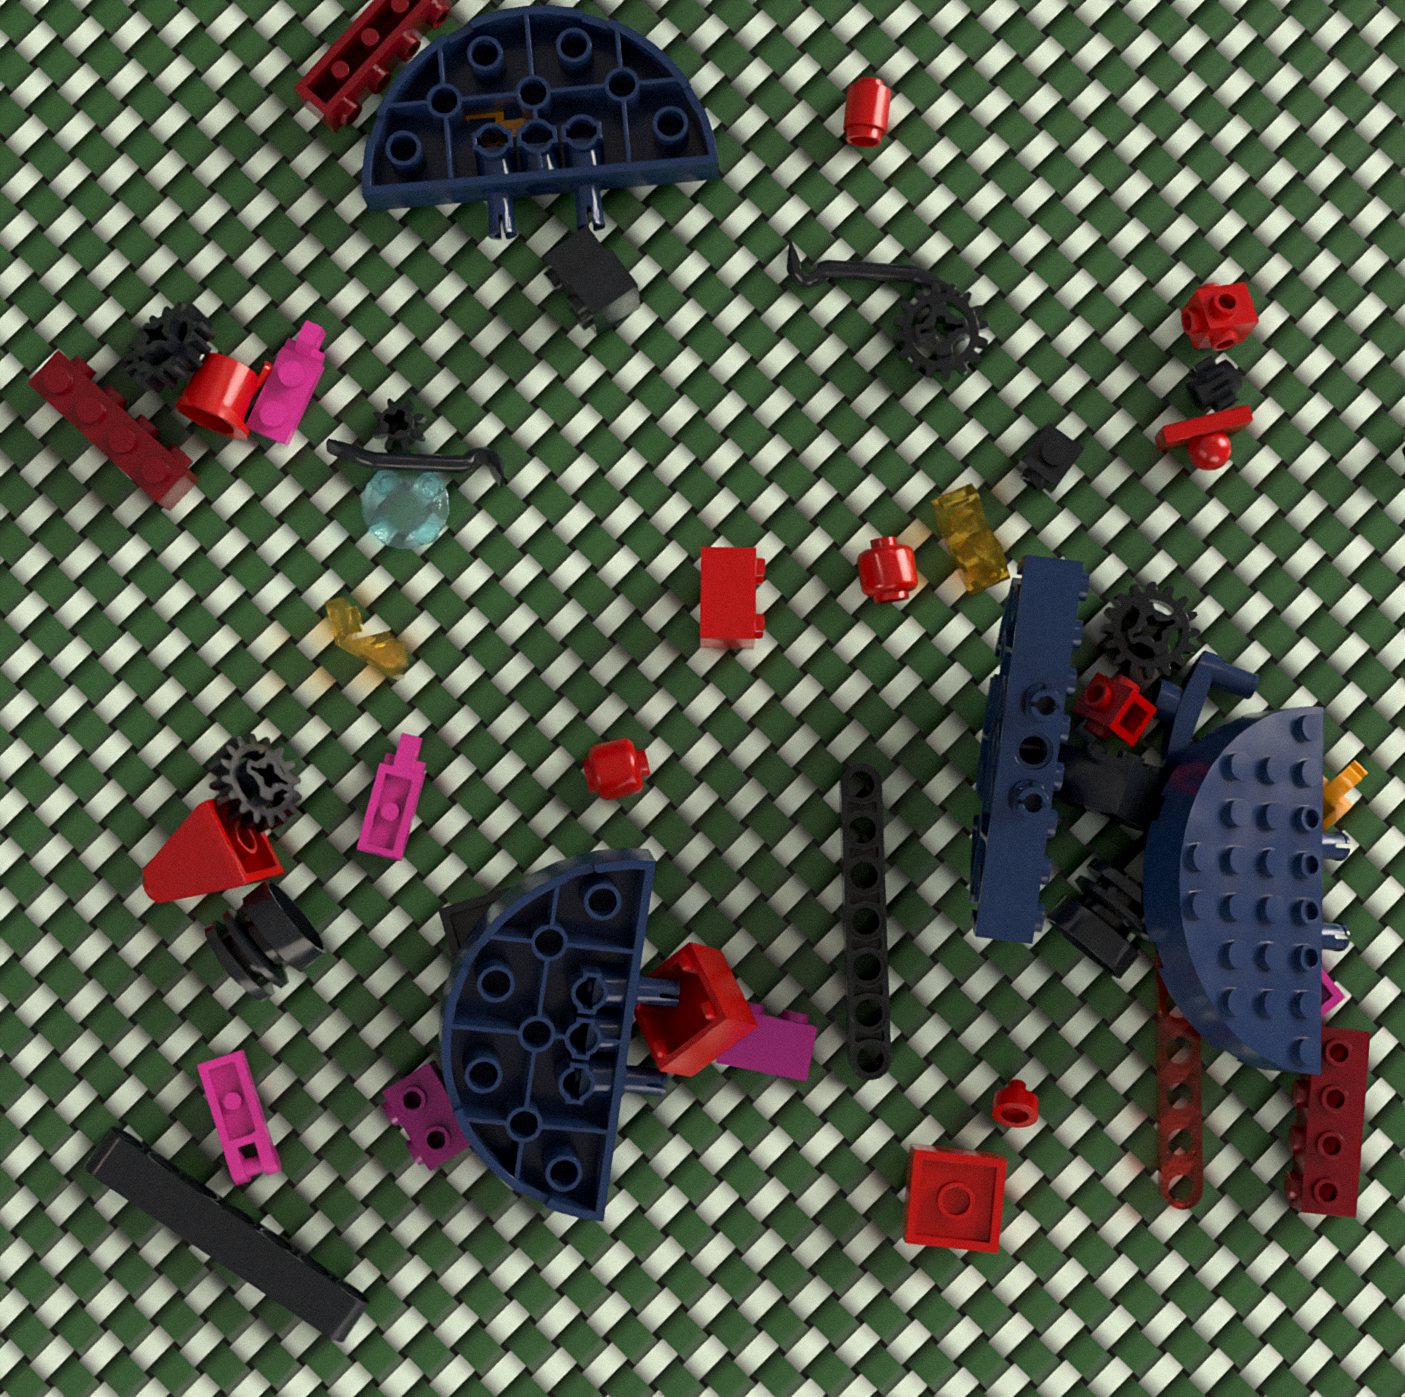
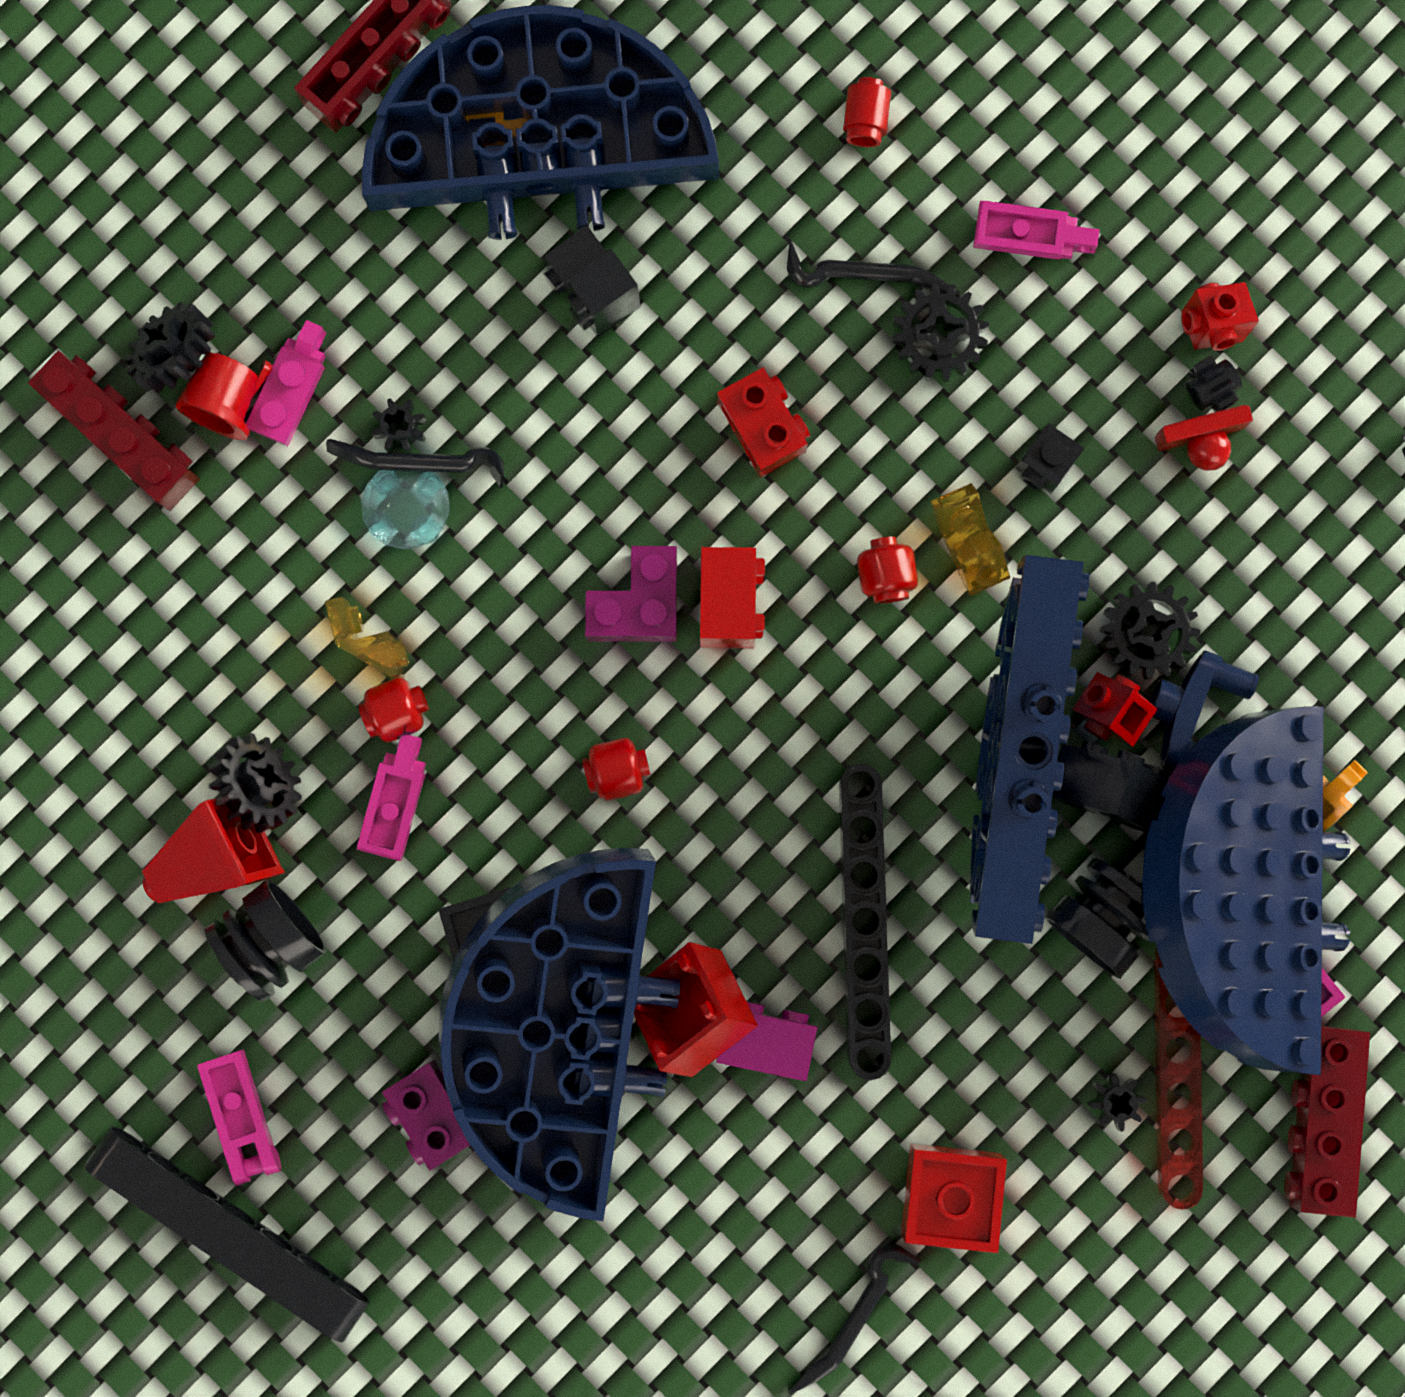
red tile [992,1079,1039,1128] -> none
none -> red head [358,677,429,743]
none -> magenta brick [585,546,677,642]
none -> red brick [717,367,810,478]
none -> black piece [788,1244,921,1395]
none -> dark pink hinge [973,200,1100,260]
none -> black gear [1087,1073,1147,1132]

